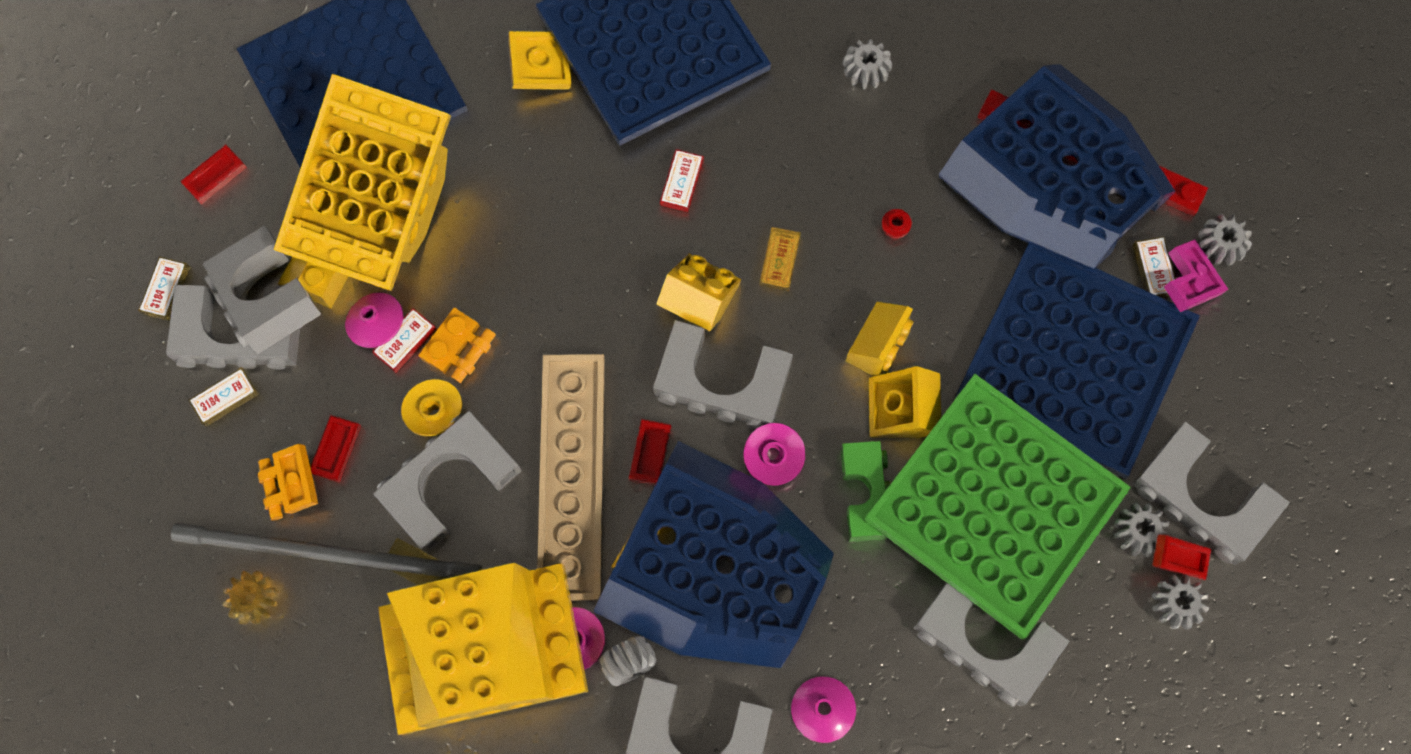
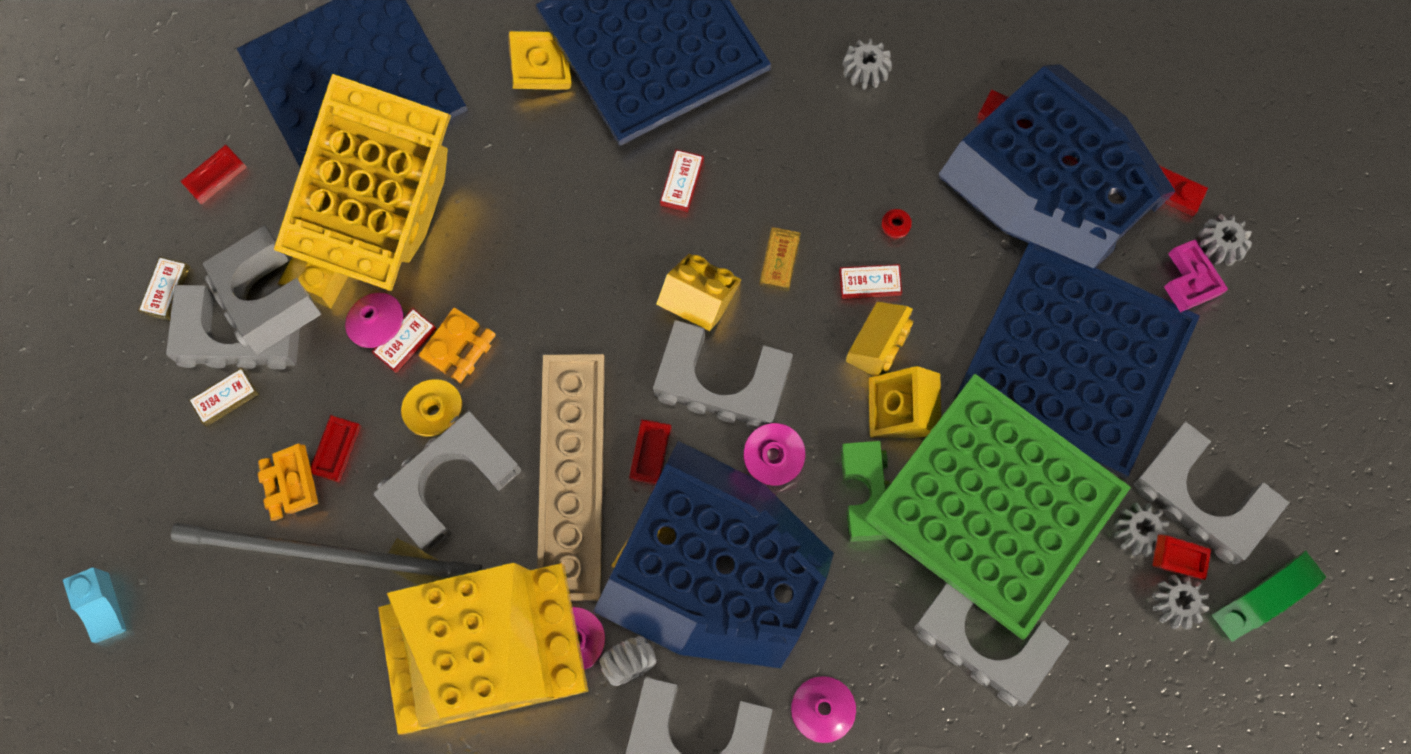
clear yellow gear [222,571,279,625] -> none
white tile [1133,236,1176,298] -> none
none -> medium azure arch [63,567,127,643]
none -> tile [839,264,902,299]
none -> green arch [1212,551,1326,642]

